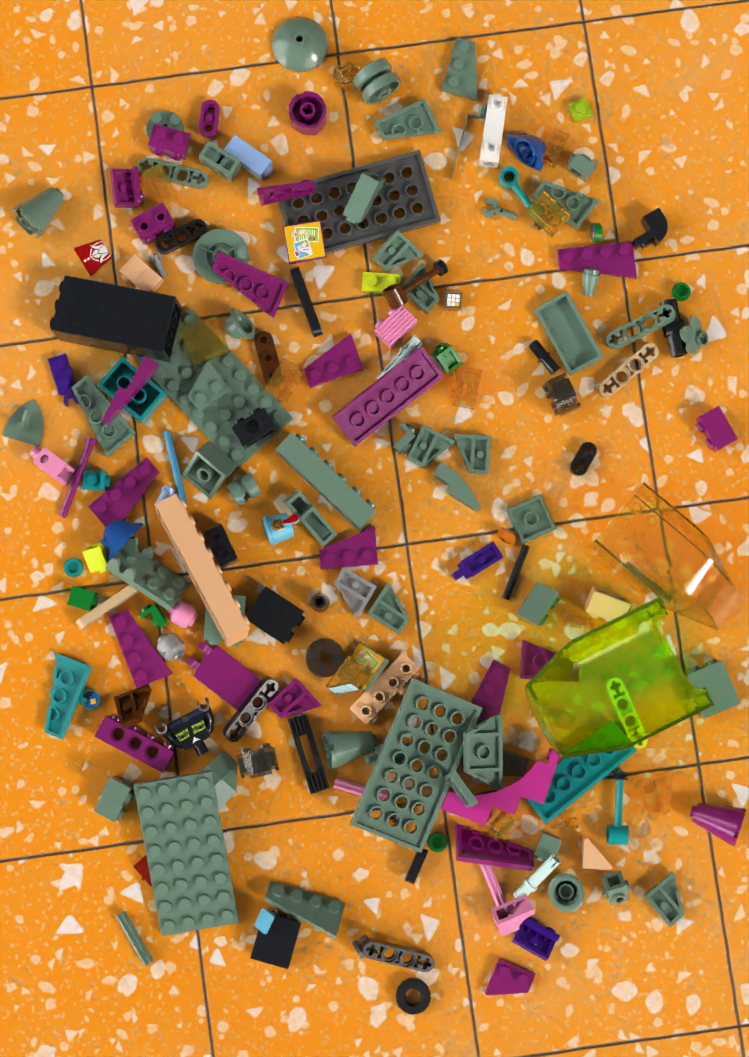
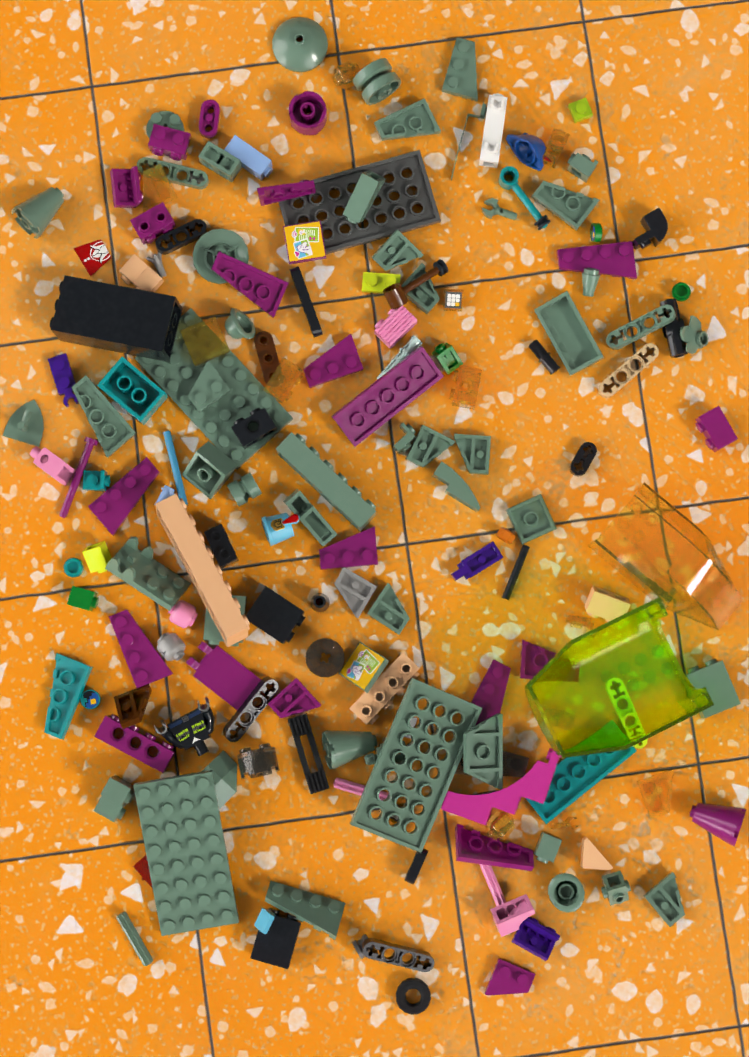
tan beam [76,585,140,630] -> none
blue hat [100,520,144,561] -> none
magenta slope [102,356,161,426] -> none
green bracket [138,604,170,629] -> none
clear yellow slope [325,656,373,695] -> none
green tile [428,832,447,852] -> none
sand green tile [444,770,478,808] -> none
light aqua pin [513,854,561,898] -> none
sand green slope [515,582,560,627] -> none
clear yellow bracket [524,190,572,237] -> none
clear smoke brick [542,372,581,417] -> none
teal piece [606,770,629,845] -> none

